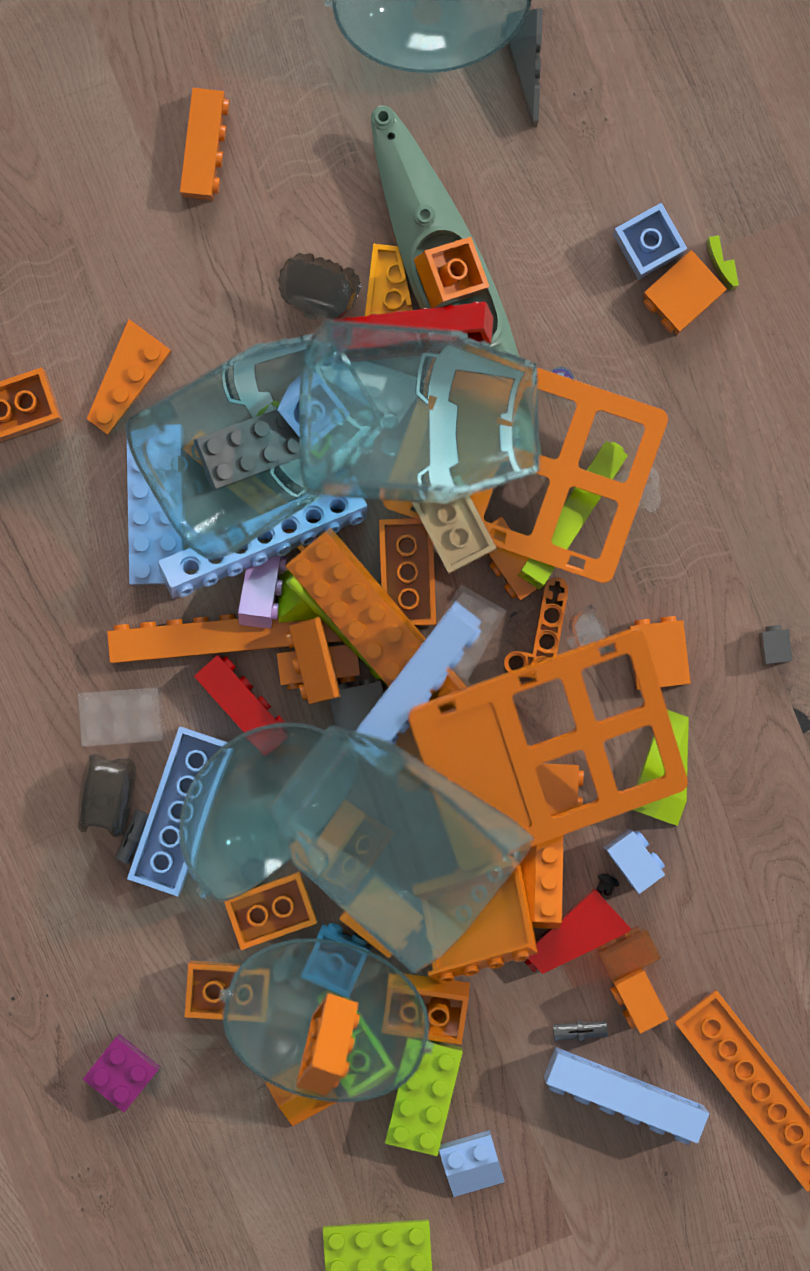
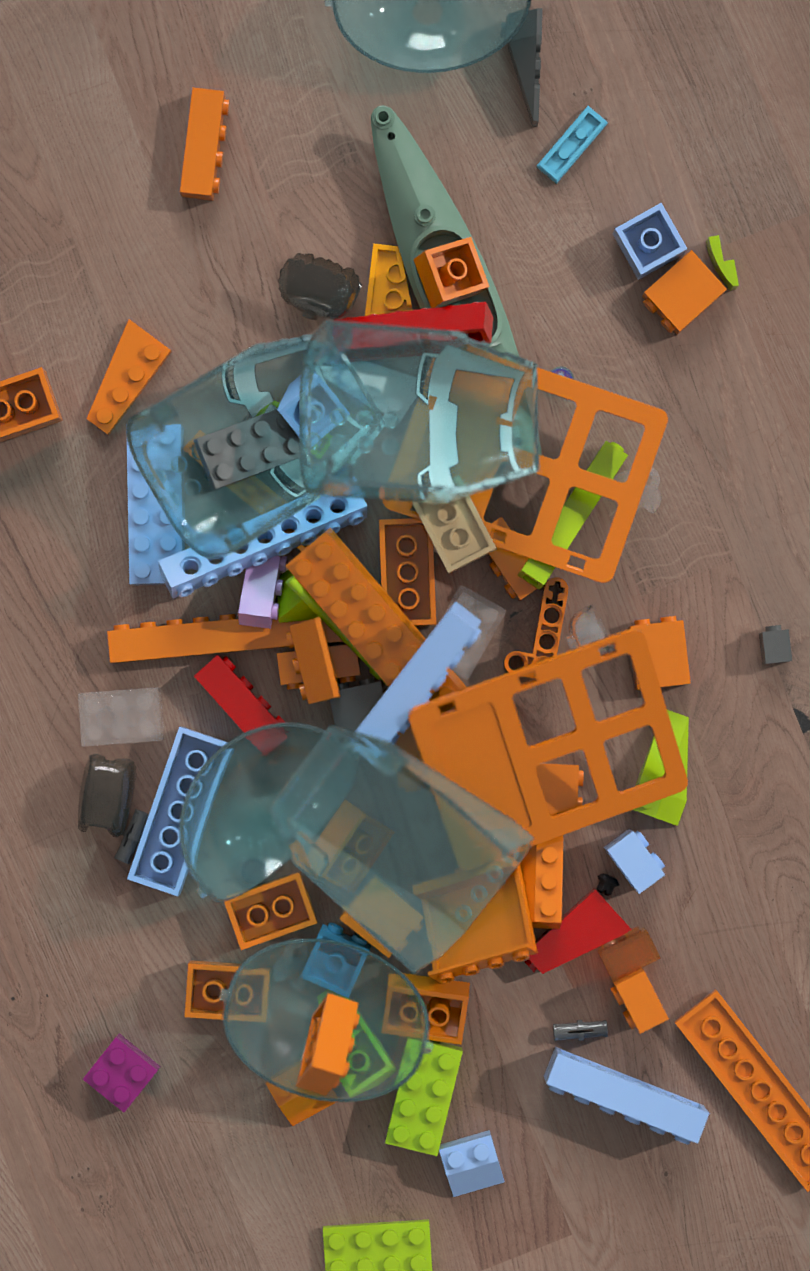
none -> medium azure tile [537,106,608,184]

